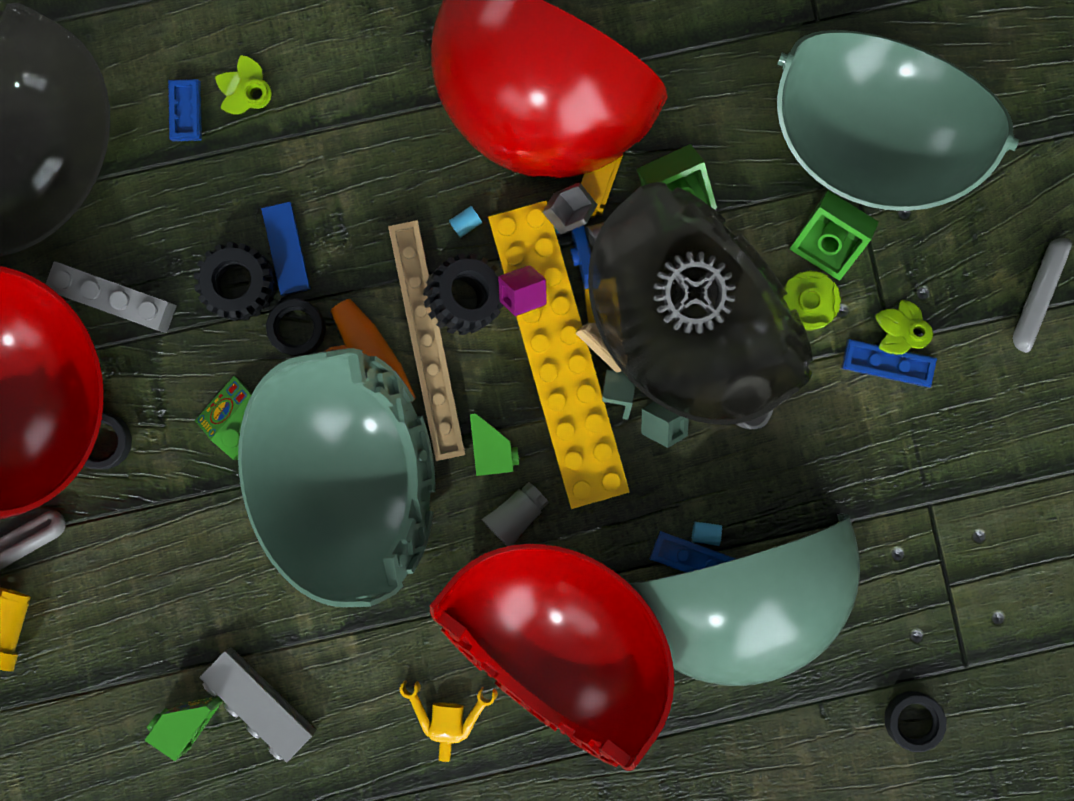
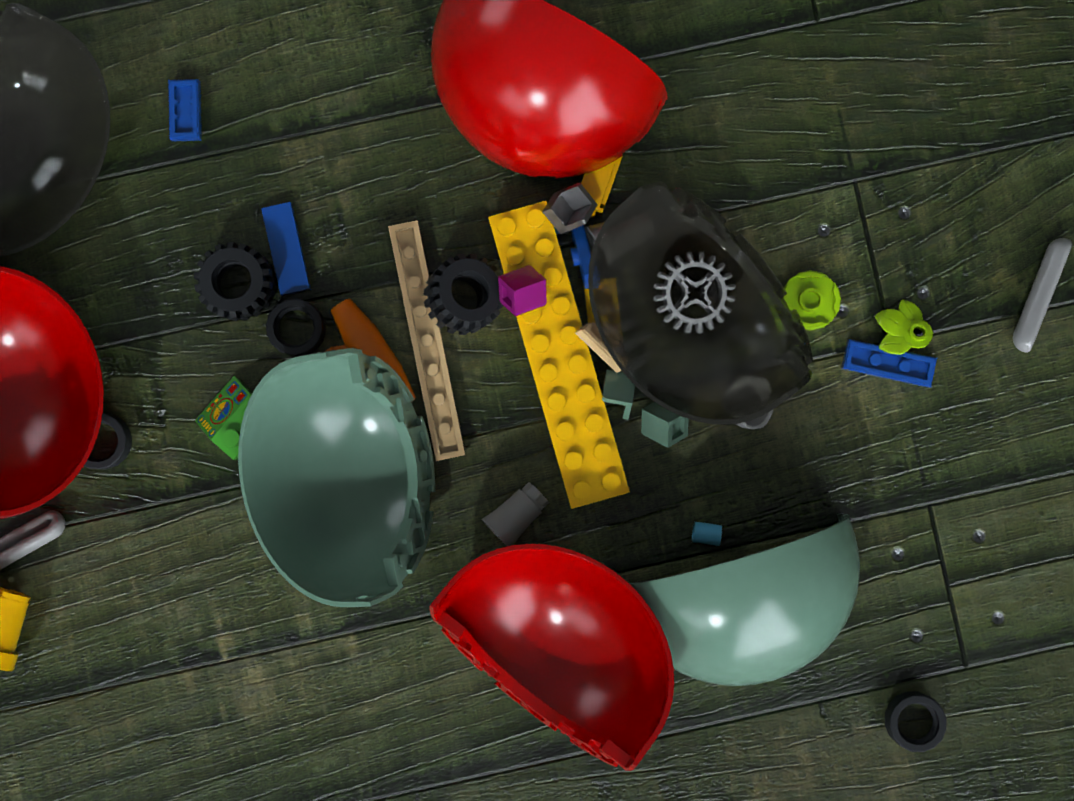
light grey brick [46,261,177,333] -> none
bright green slope [145,696,223,761] -> none
light grey brick [199,647,317,763] -> none
lime plate [215,55,272,115] -> none
yellow piece [400,680,498,762] -> none
medium azure hinge [449,206,482,238] -> none
bright green slope [470,414,519,476] -> none
bright green slope [637,144,717,233] -> none
blue tile [649,531,736,572] -> none
sand green windscreen [777,30,1019,211] -> none
bright green slope [789,190,879,281] -> none

